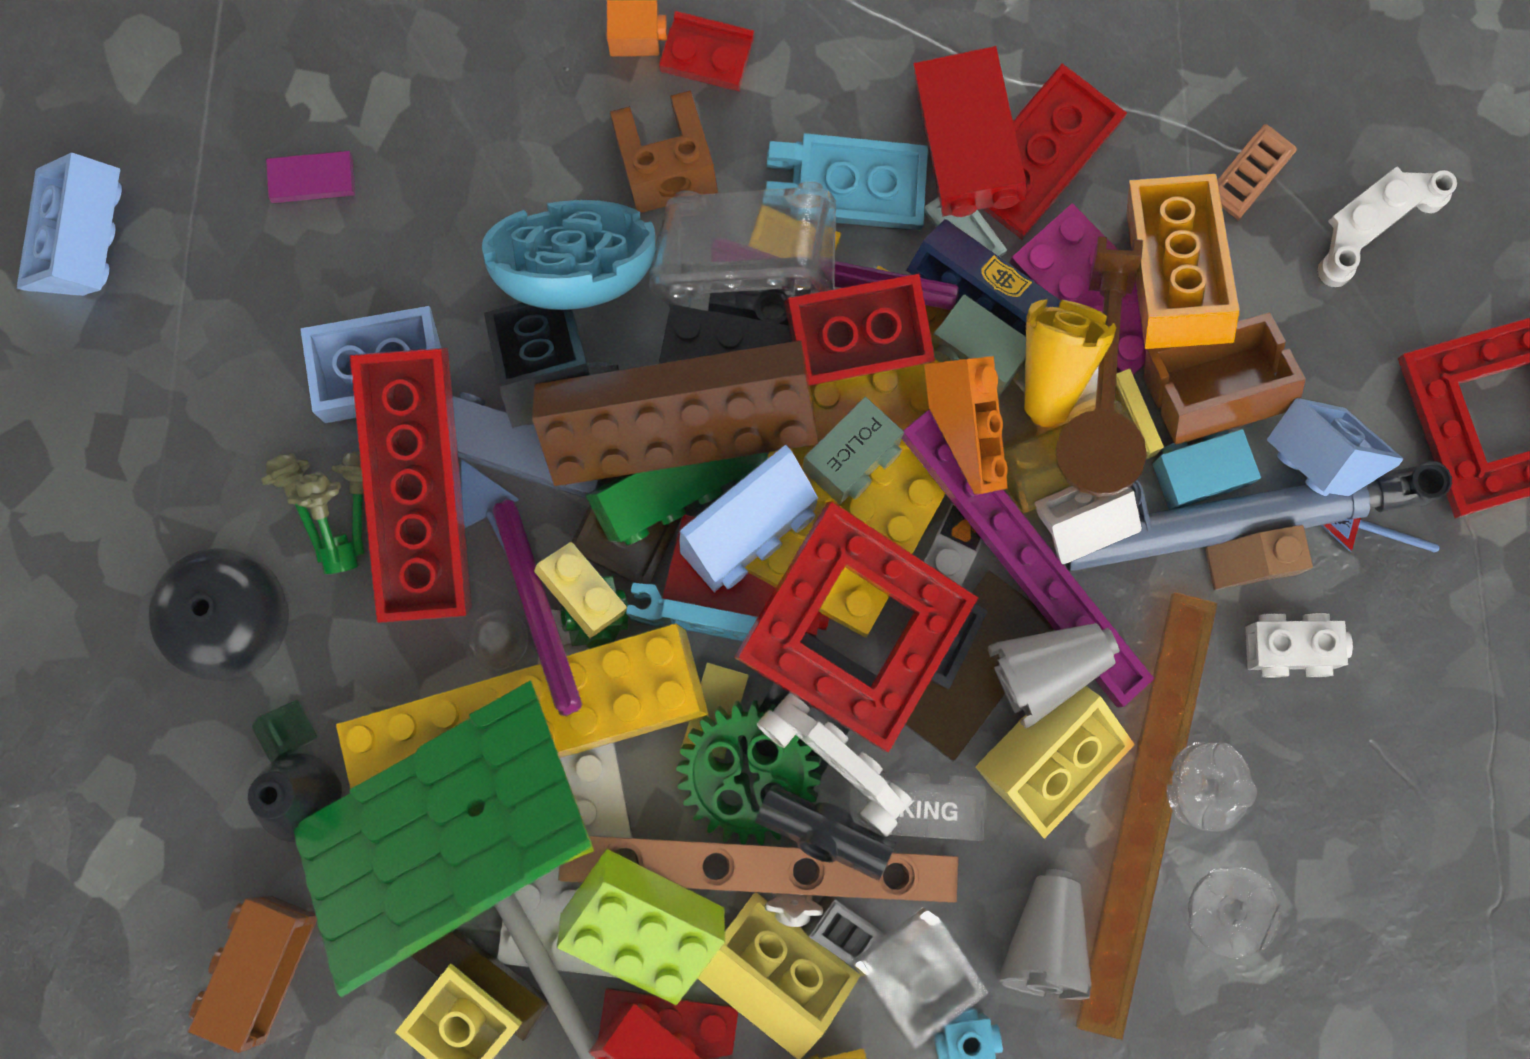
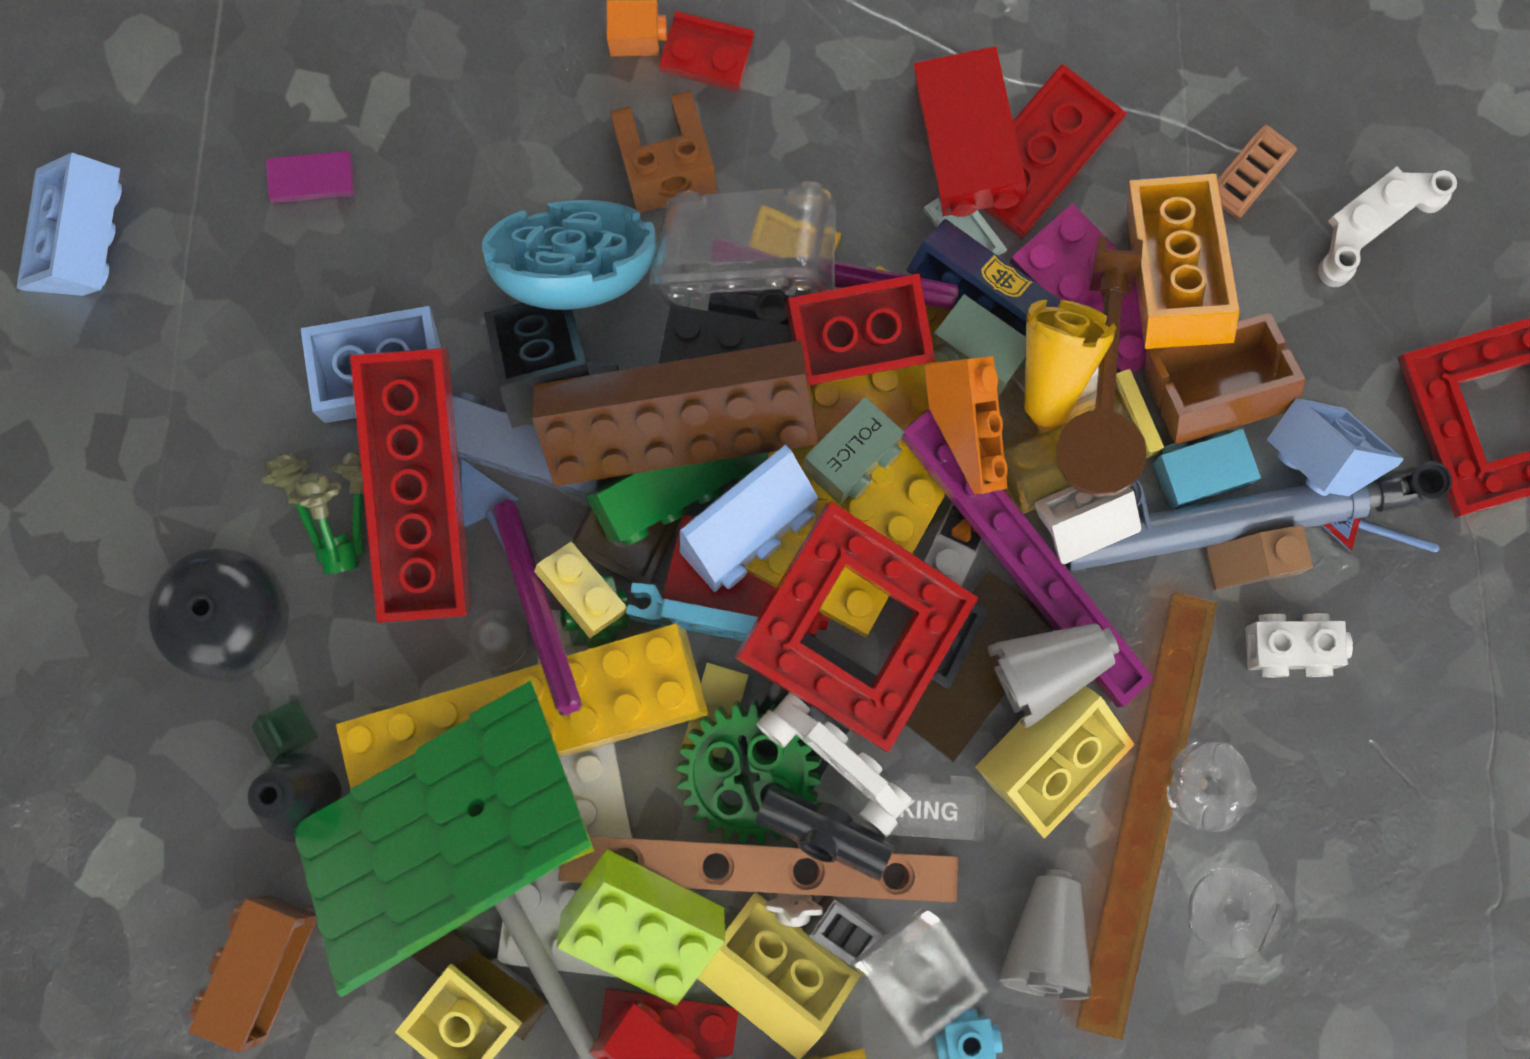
medium azure tile [763,133,928,231] -> none

